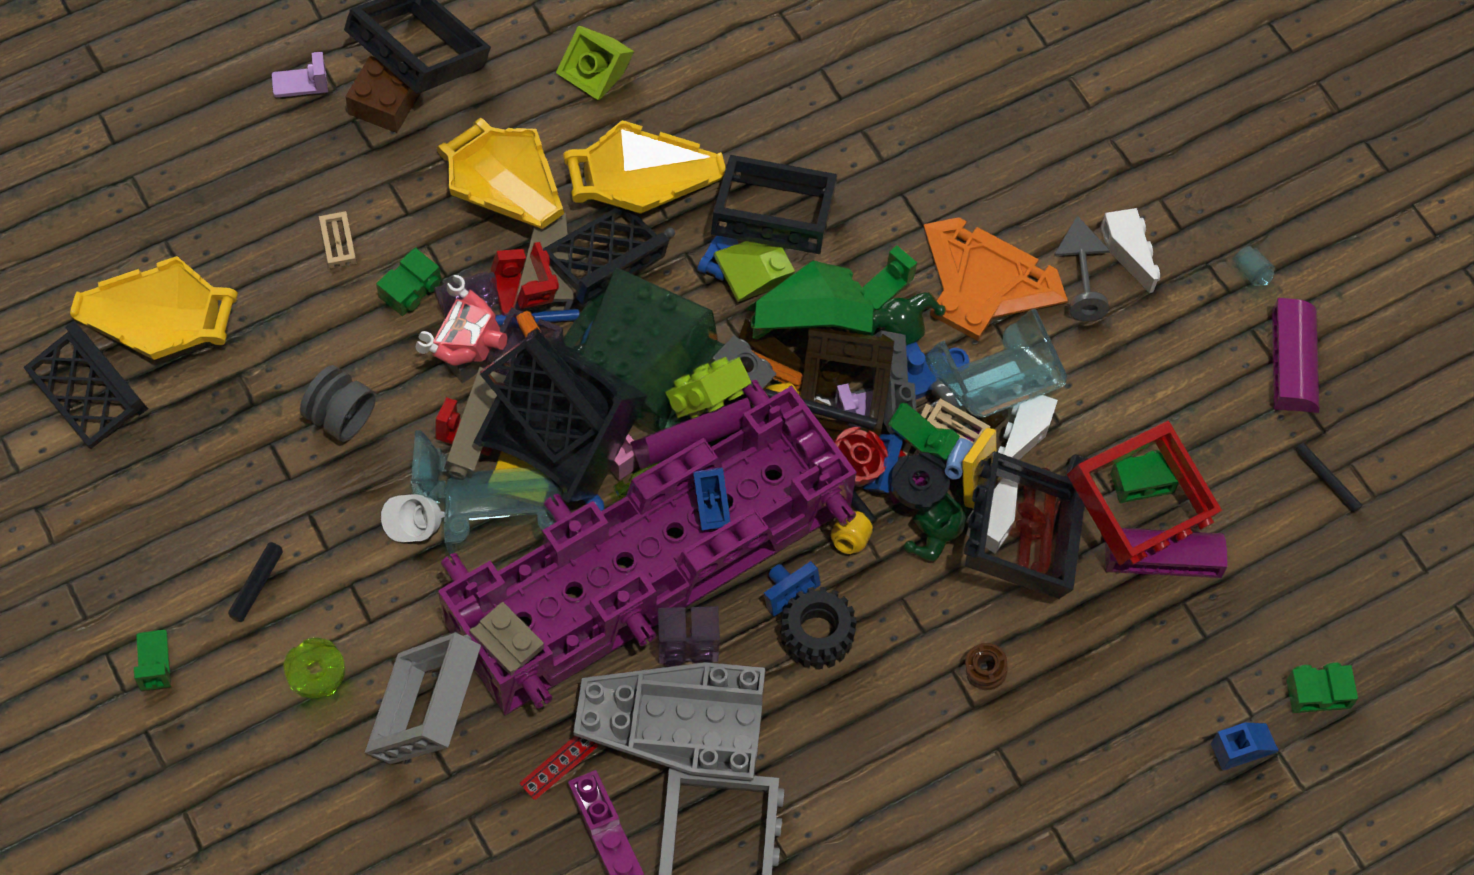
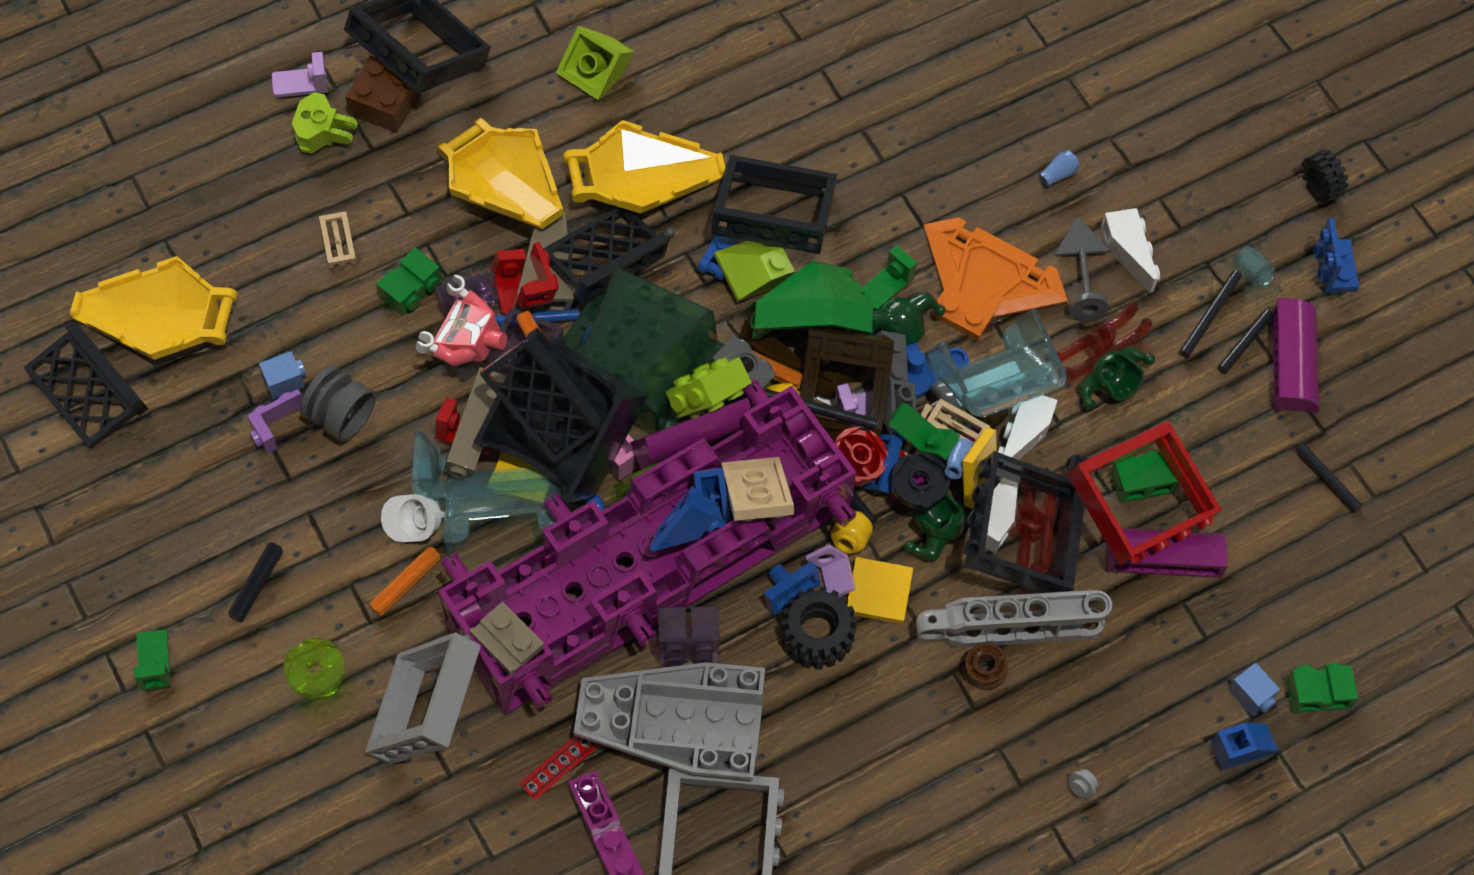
none -> medium lavender bracket [247,390,303,454]
none -> medium blue brick [259,351,306,400]
none -> lime hinge [292,92,358,154]
none -> orange axle [370,546,440,616]
none -> blue slope [649,486,720,552]
none -> tan plate [721,457,794,521]
none -> lavender bracket [806,545,856,598]
none -> yellow tile [847,557,913,625]
none -> light grey piece [916,590,1112,648]
none -> medium blue cone [1039,150,1080,187]
none -> clear red piece [1047,301,1152,381]
none -> light grey plate [1069,769,1098,799]
none -> dark green piece [1078,346,1156,410]
none -> black bar [1179,270,1242,358]
none -> black bar [1218,309,1273,374]
none -> medium blue brick [1228,663,1280,716]
none -> black tyre [1301,149,1349,202]
none -> blue bracket [1313,218,1359,293]

